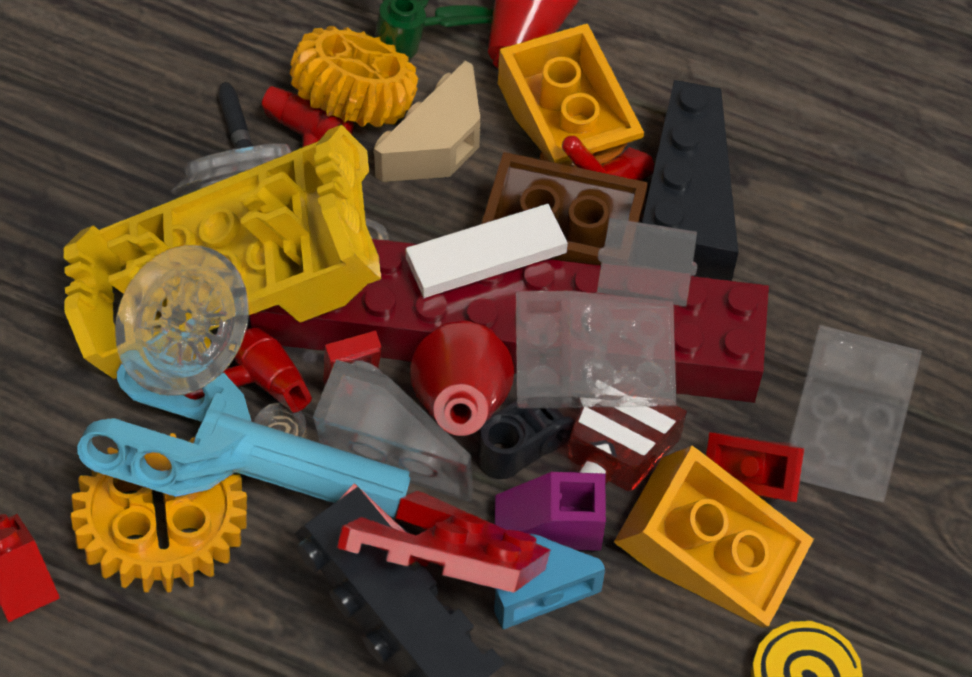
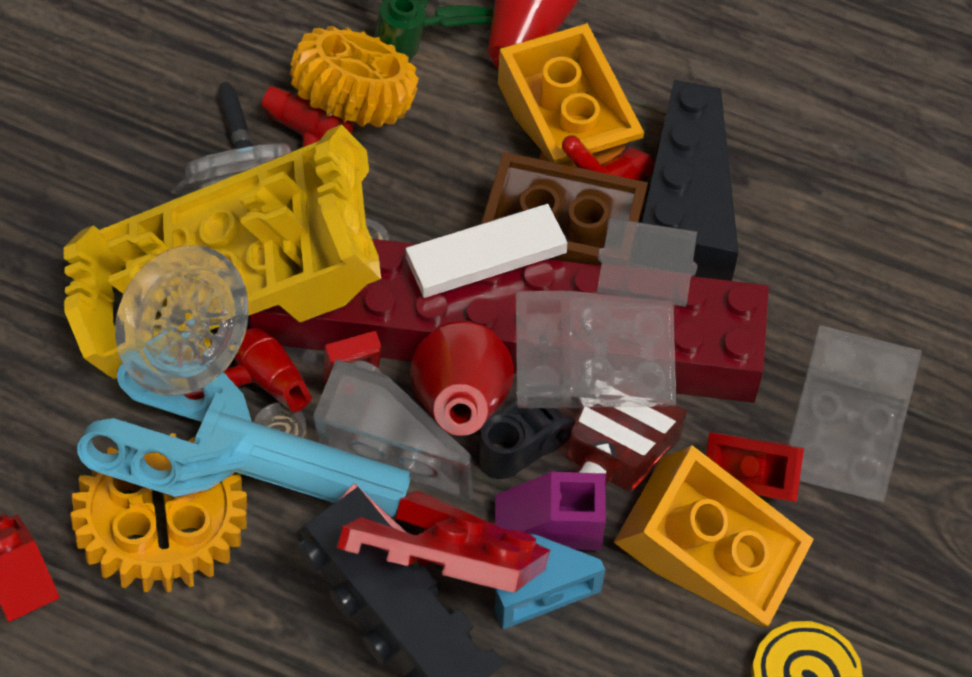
tan slope [373,60,480,182] -> none

